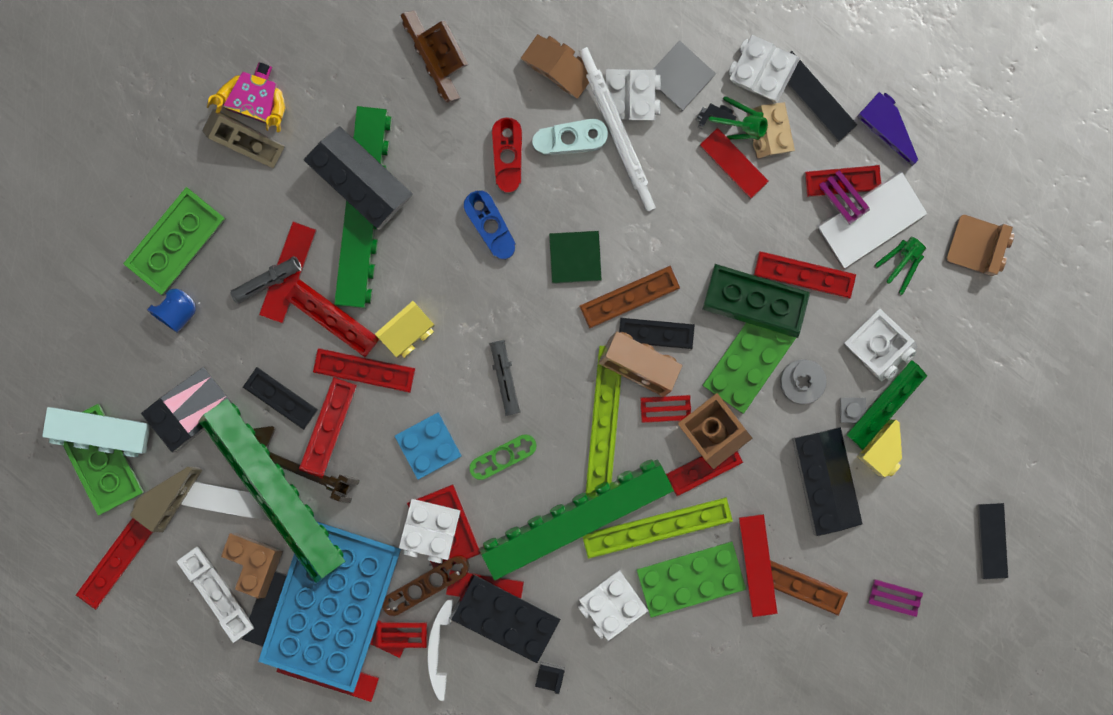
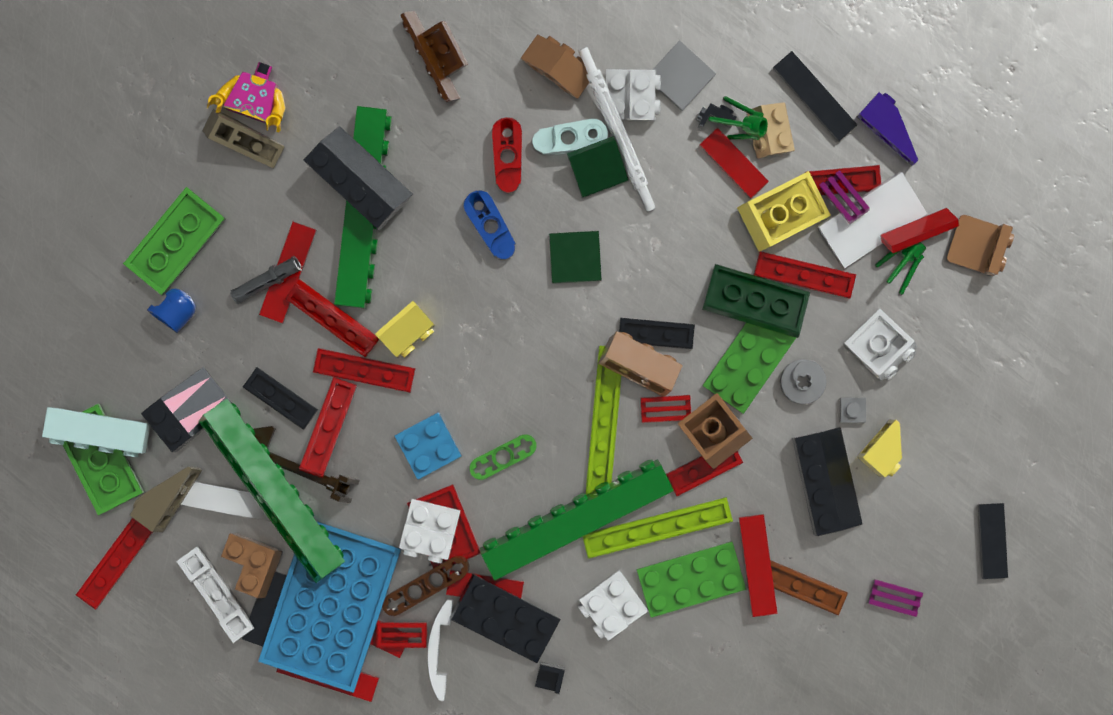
dark grey pin [489,340,521,416] -> none
dark orange tile [580,266,680,329] -> none
white plate [729,35,800,103] -> none
green tile [847,360,928,450] -> none
none -> dark green tile [567,136,629,198]
none -> light yellow slope [737,171,831,252]
none -> red tile [880,208,959,253]

